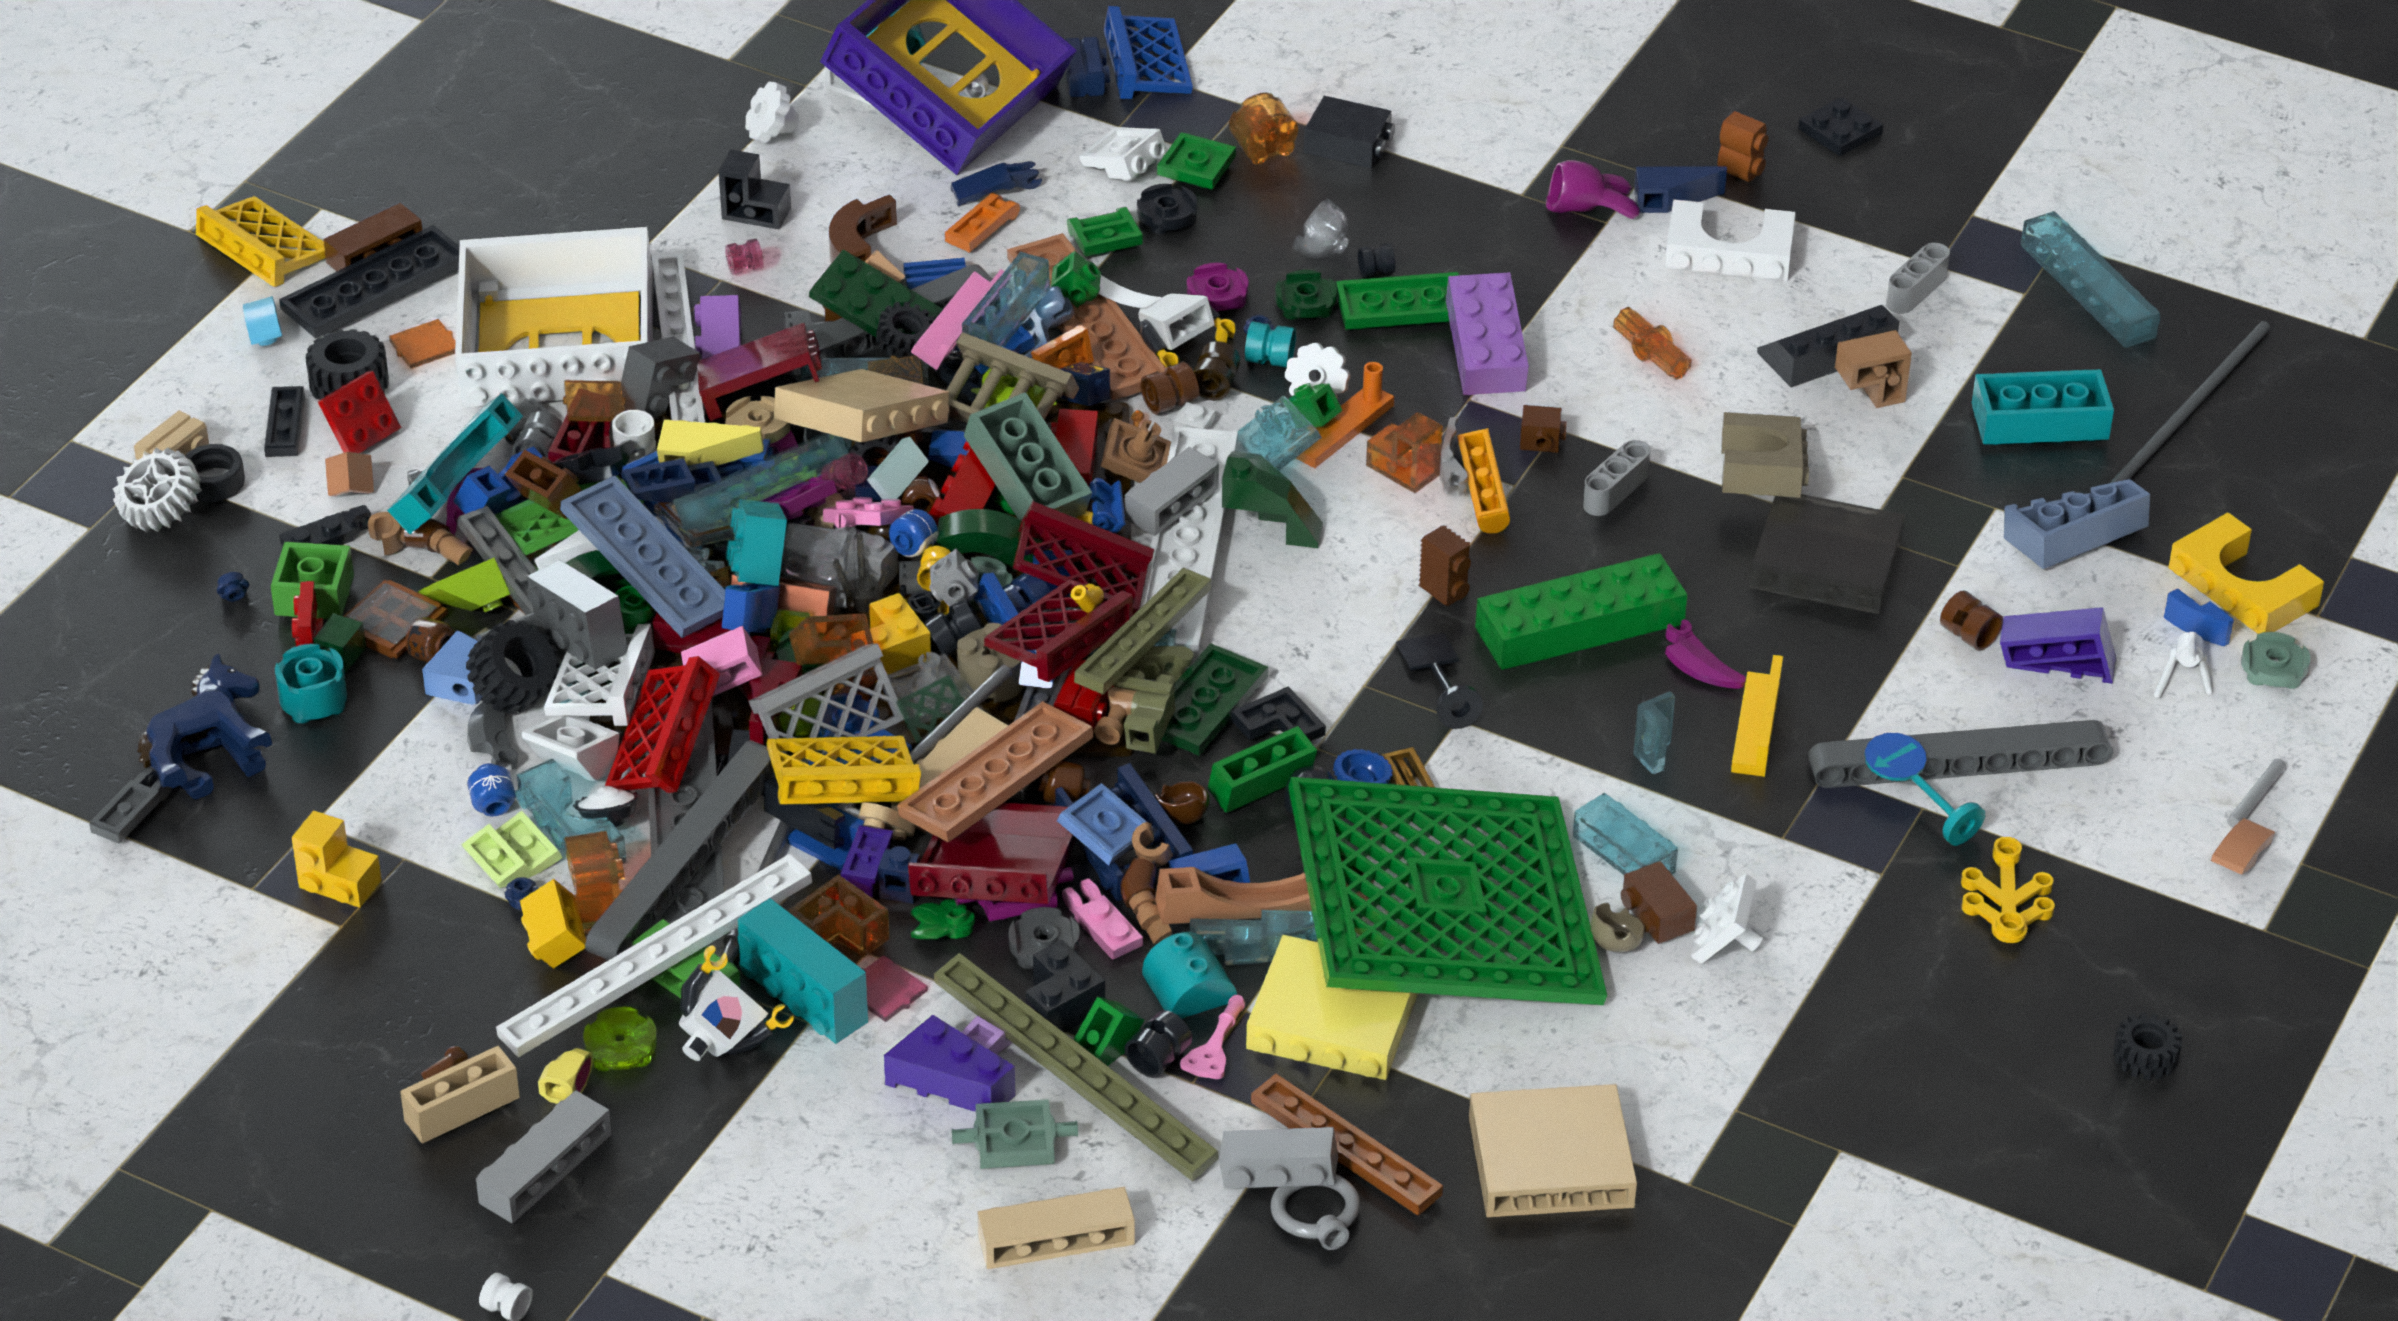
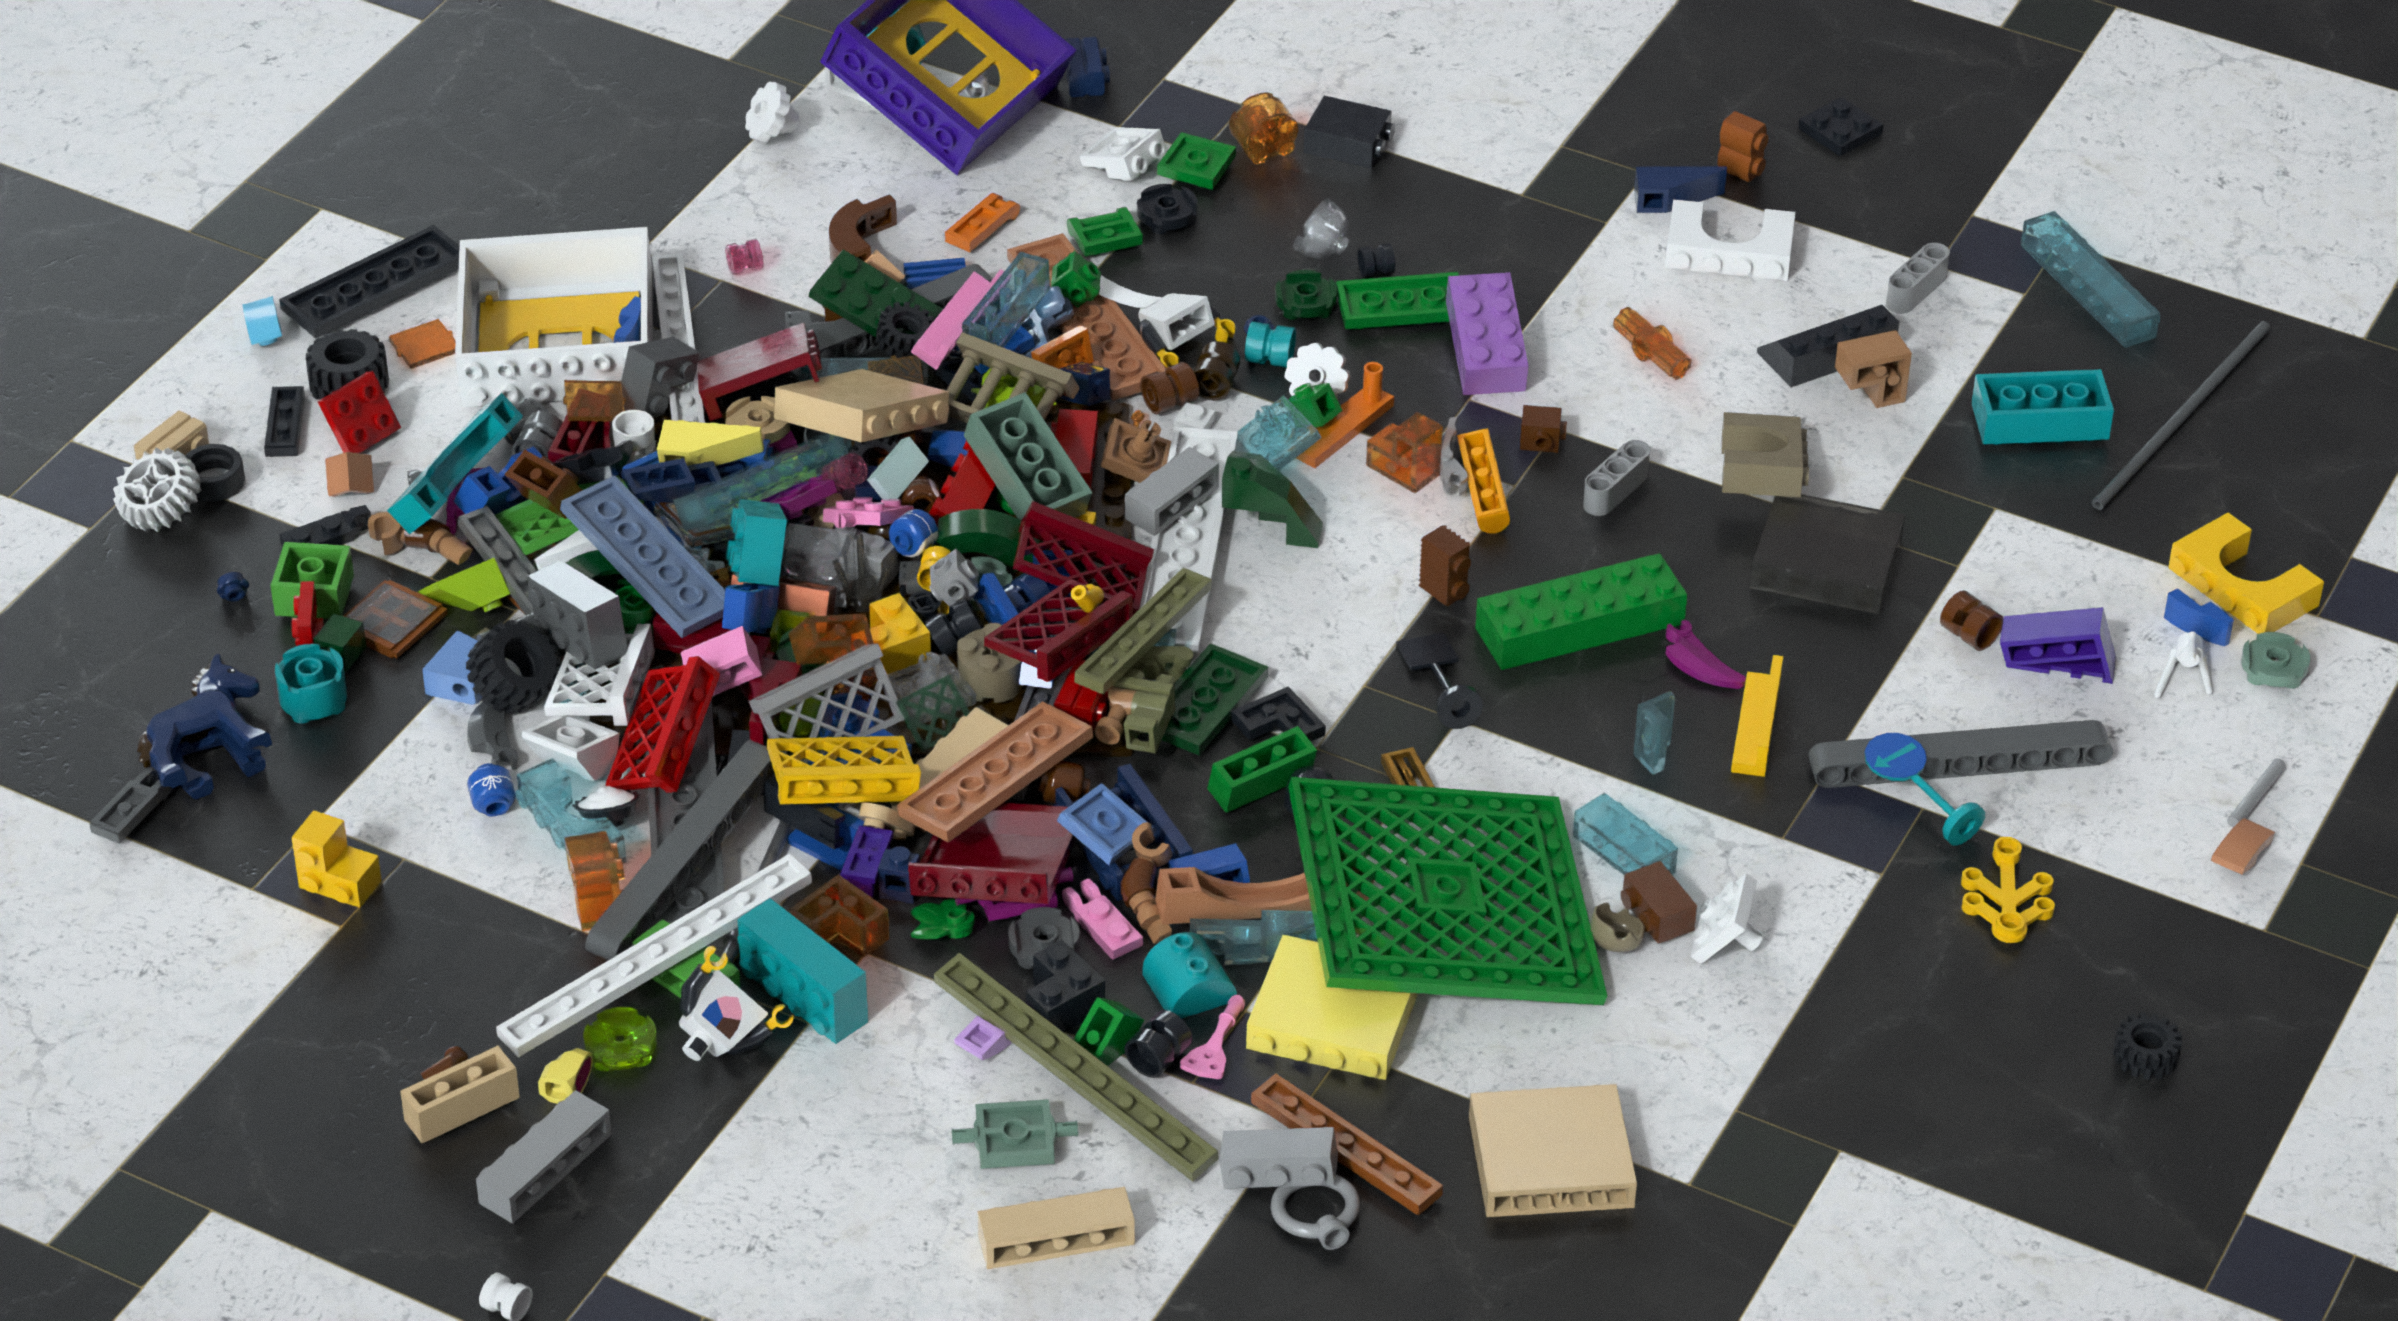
yellow fence [196,196,326,287] -> none
reddish brown brick [323,203,422,271] -> none
reddish brown head [405,617,454,662] -> none
yellowish green slope [461,811,562,888] -> none
dark blue plate [504,877,539,910] -> none
yellow brick [520,879,586,969] -> none
medium lavender brick [695,295,742,359] -> none
black brick [718,149,791,230] -> none
clear pink piece [861,955,928,1022] -> none
flat silver bar [866,664,1012,804] -> none
dark purple wedge [884,1015,1016,1112] -> none
dark blue arm [951,161,1042,207] -> none
blue hinge [1089,478,1126,534] -> none
blue fence [1103,6,1193,99] -> none
reddish brown hair [1155,781,1210,826] -> none
magenta plate [1187,263,1249,311] -> none
blue hat [1333,749,1393,784] -> none
magenta piece [1546,160,1640,219] -> none
sand blue wedge [2004,479,2150,569] -> none
none -> blue slope [614,296,641,343]

